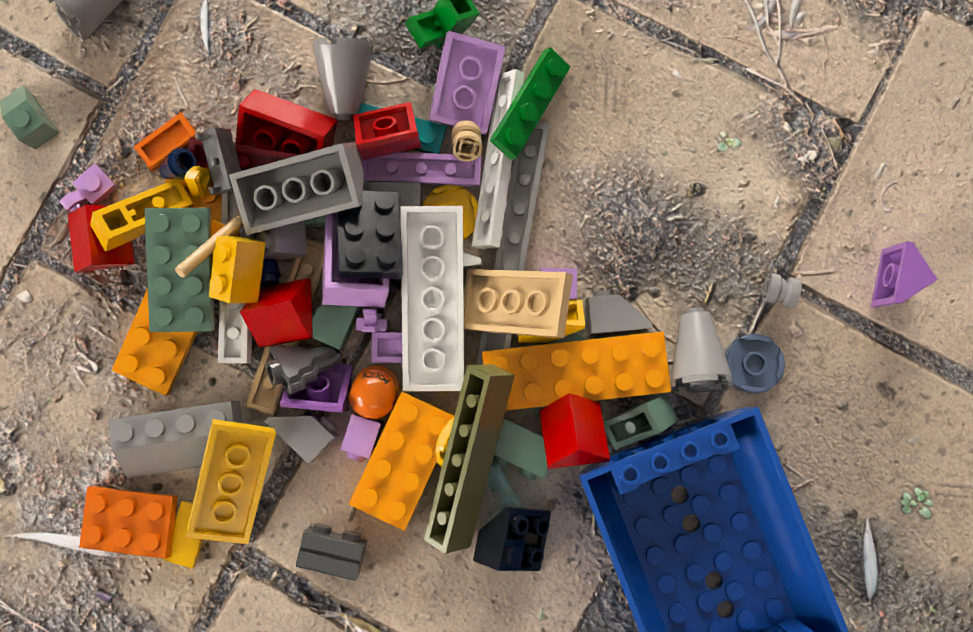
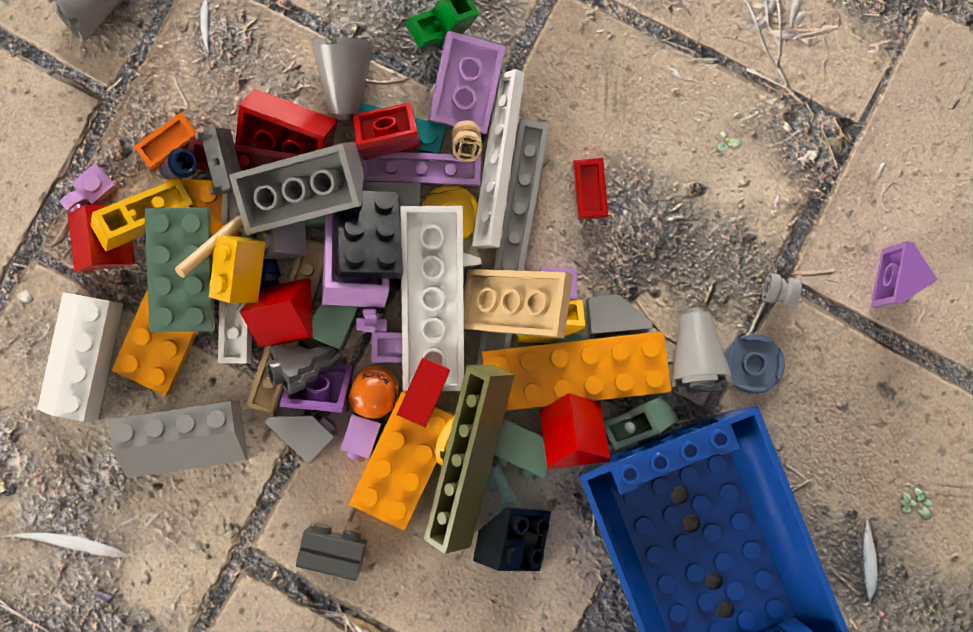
sand green slope [0,85,59,149] -> none
orange plate [79,486,178,559] -> none
yellow tile [164,500,203,569] -> none
yellow tile [184,166,212,198] -> none
yellow plate [186,419,276,544] -> none
green plate [489,47,570,160] -> none
none -> white slope [37,292,123,422]
none -> red tile [396,358,451,428]
none -> red tile [573,158,609,220]

